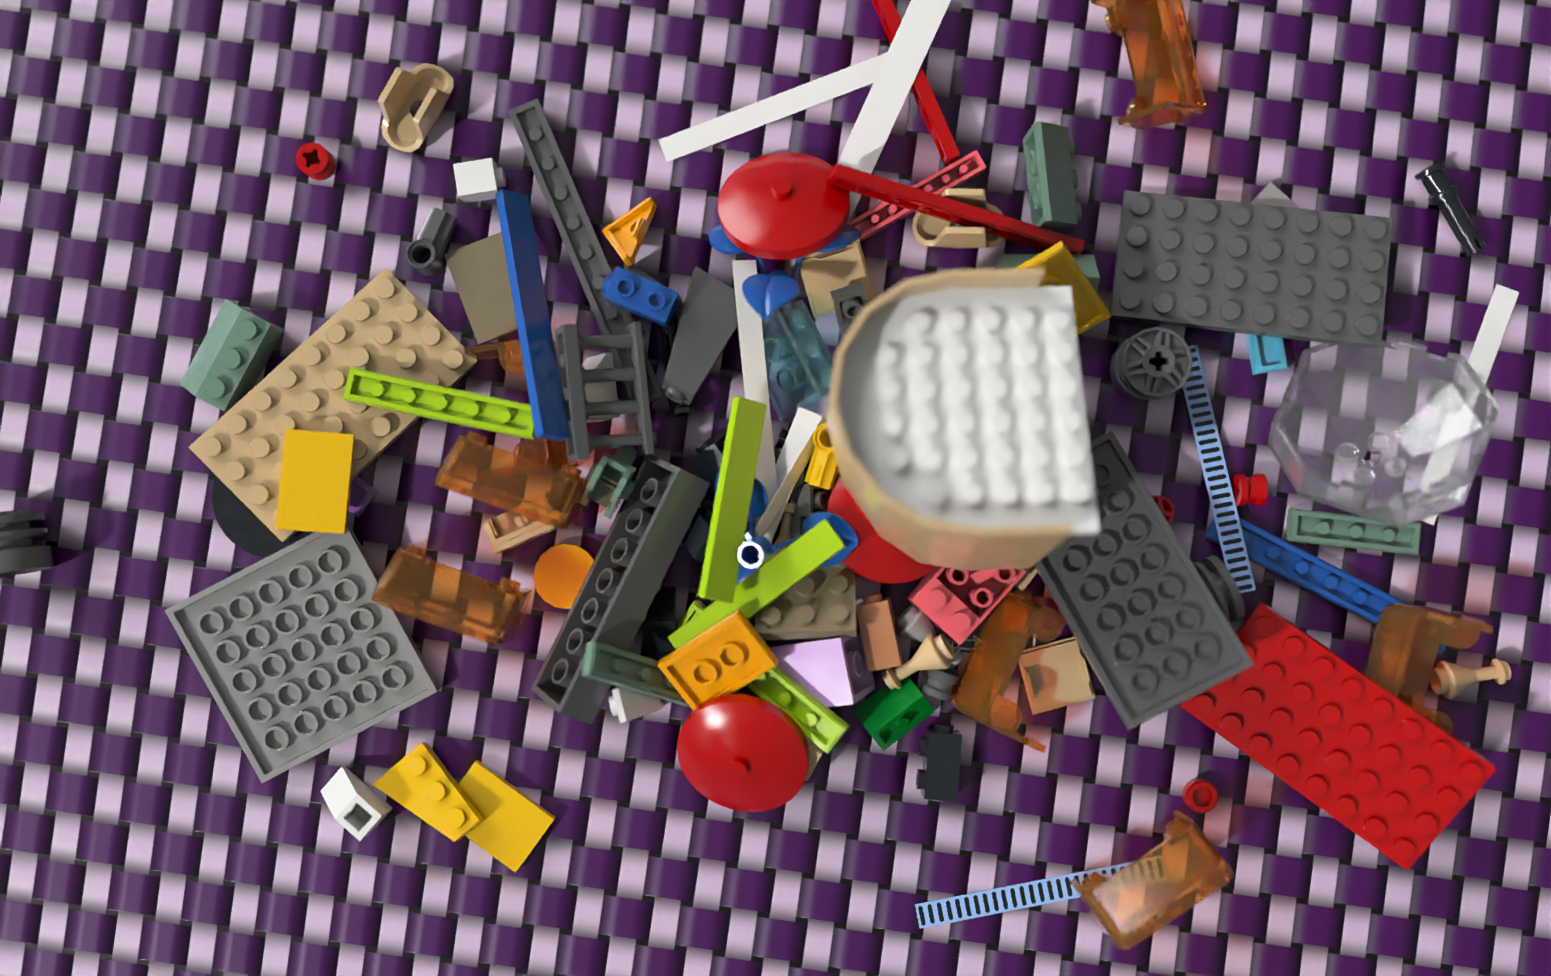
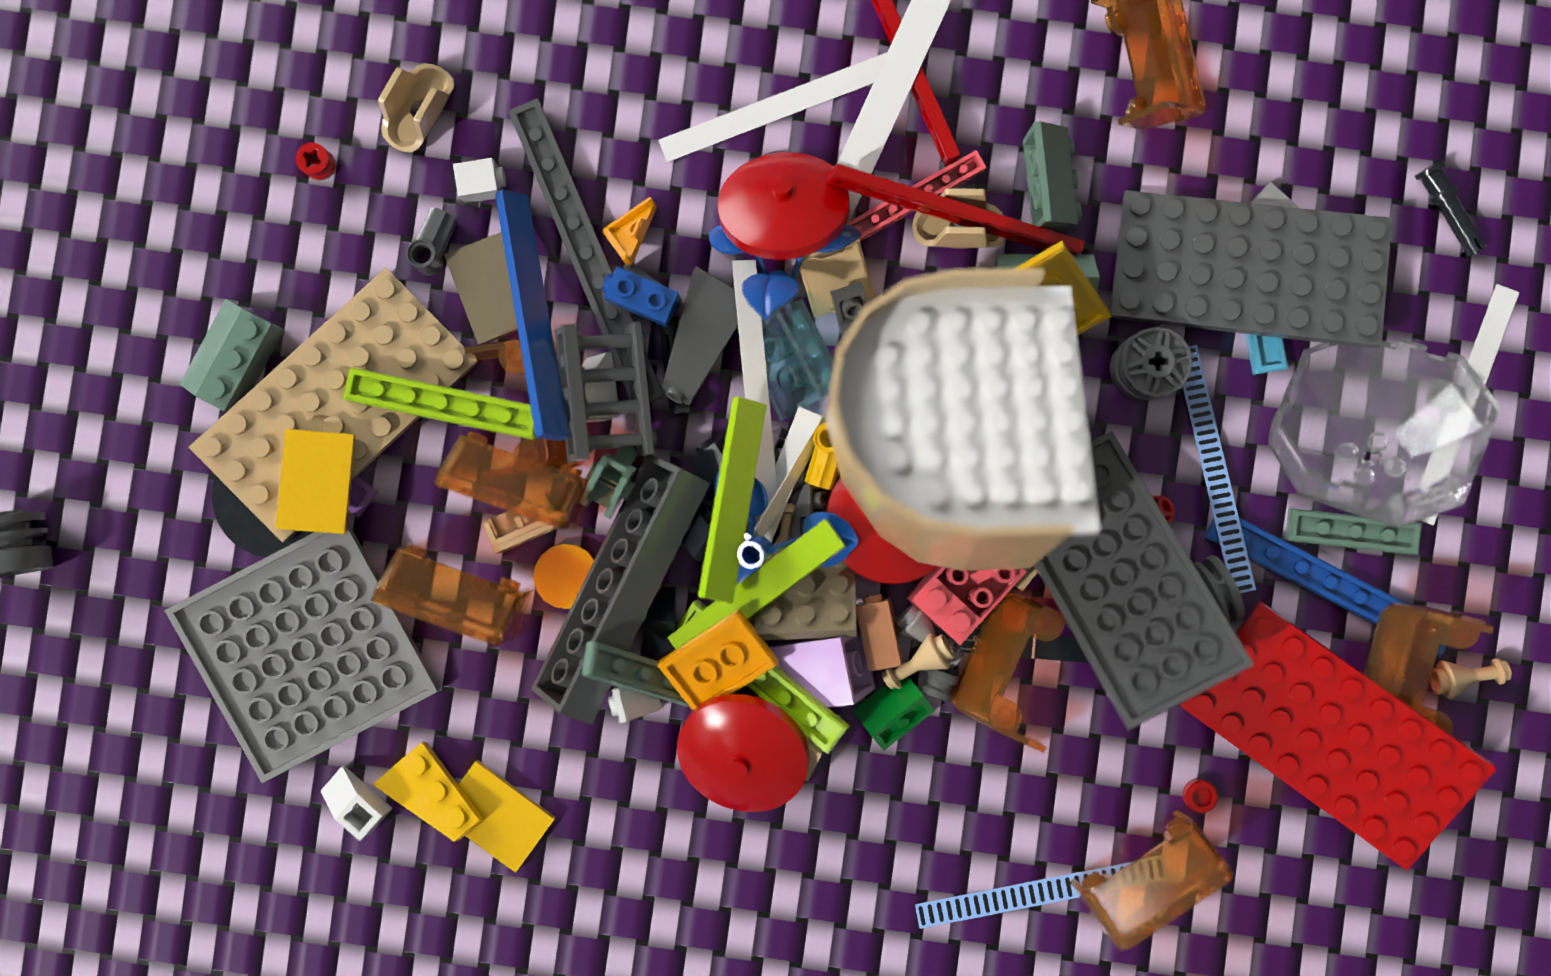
black brick [916,723,962,801] -> none
tan piece [1016,636,1096,715] -> none
red wheel [1231,474,1268,506] -> none

